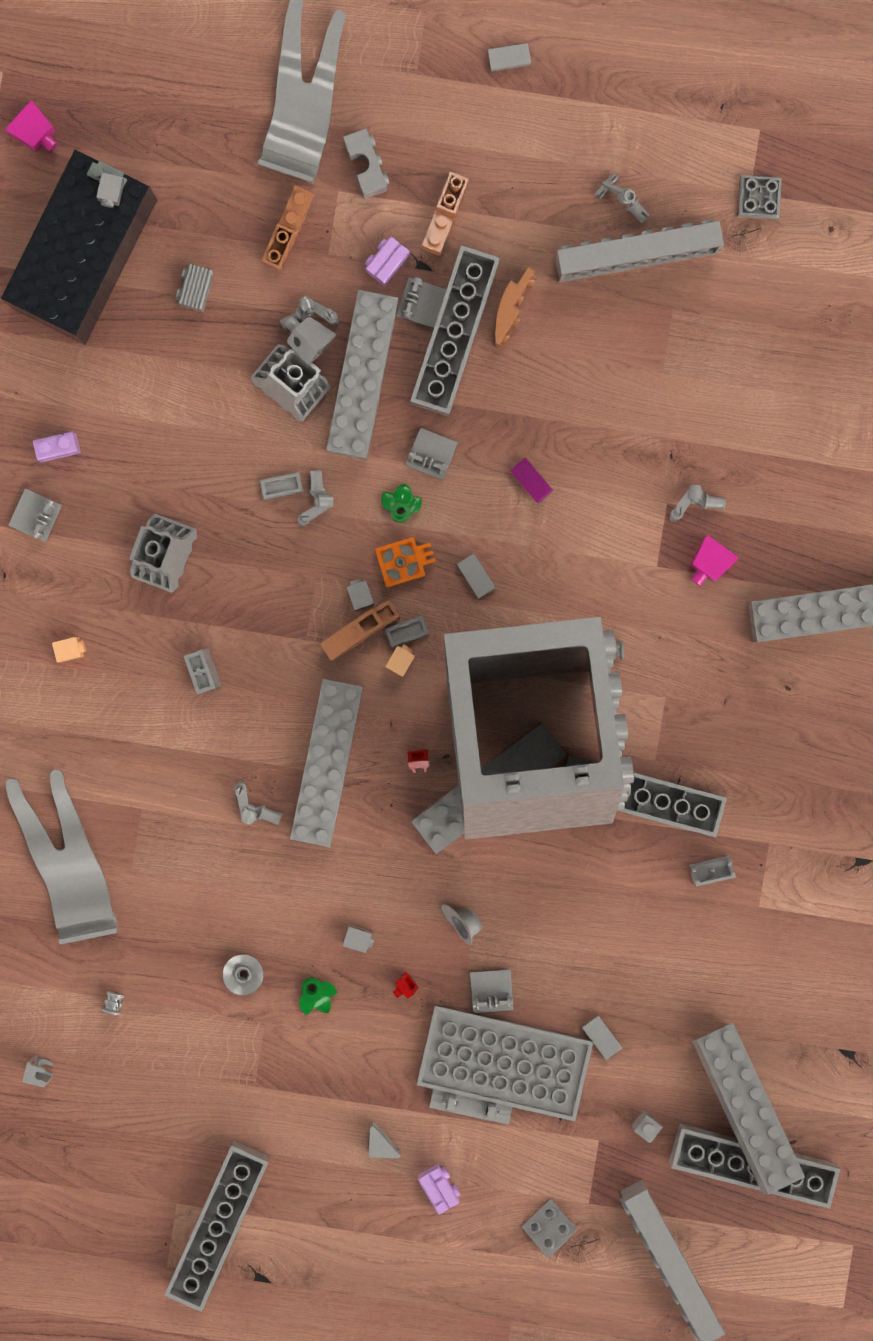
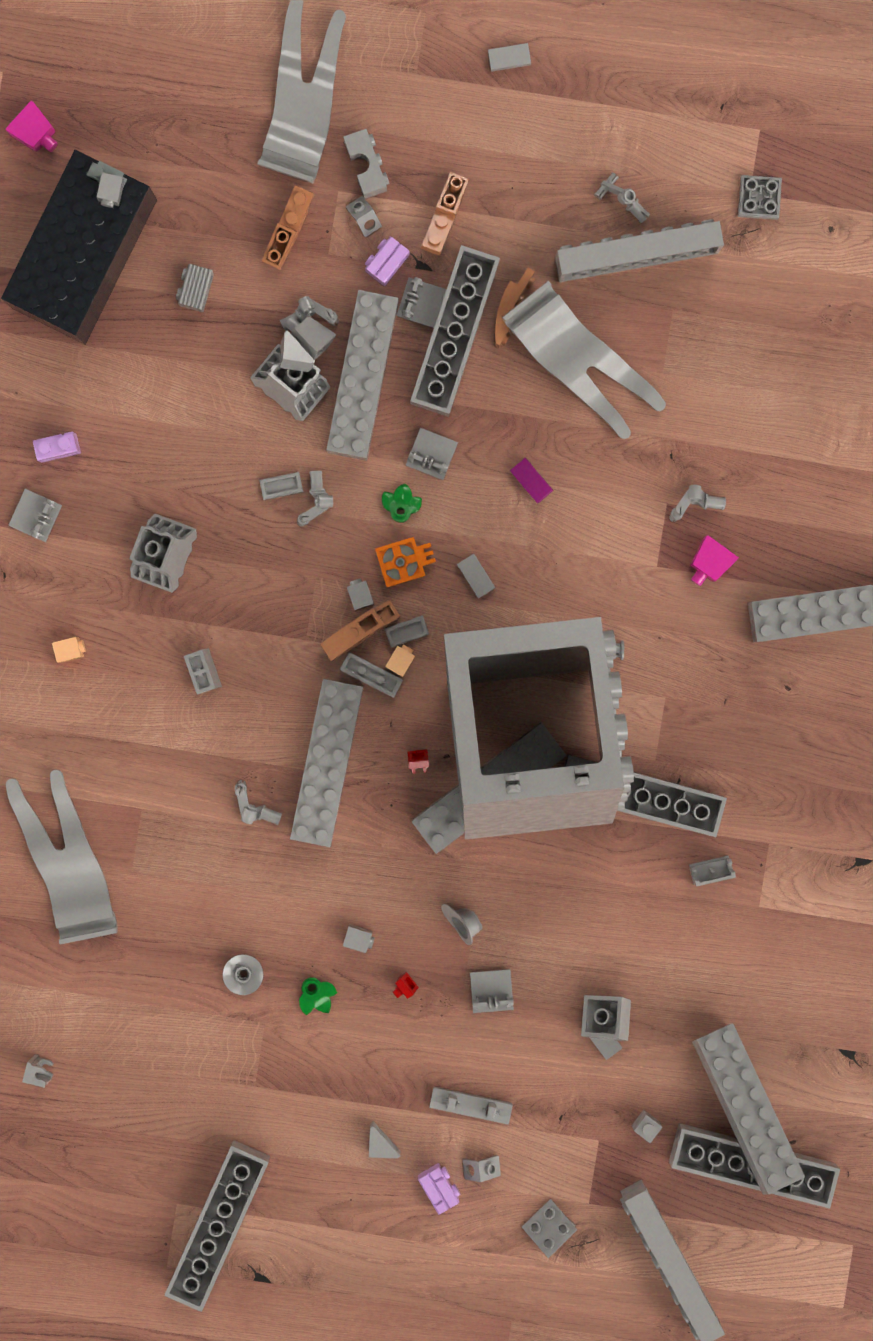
light grey bush [101,991,124,1015] -> none
light grey plate [417,1005,593,1121] -> none
none -> light grey slope [279,331,315,372]
none -> light grey plate [340,652,403,698]
none -> light grey bracket [346,196,382,237]
none -> light grey bracket [463,1155,501,1182]
none -> light grey flag [502,281,666,439]
none -> light grey slope [581,995,631,1041]

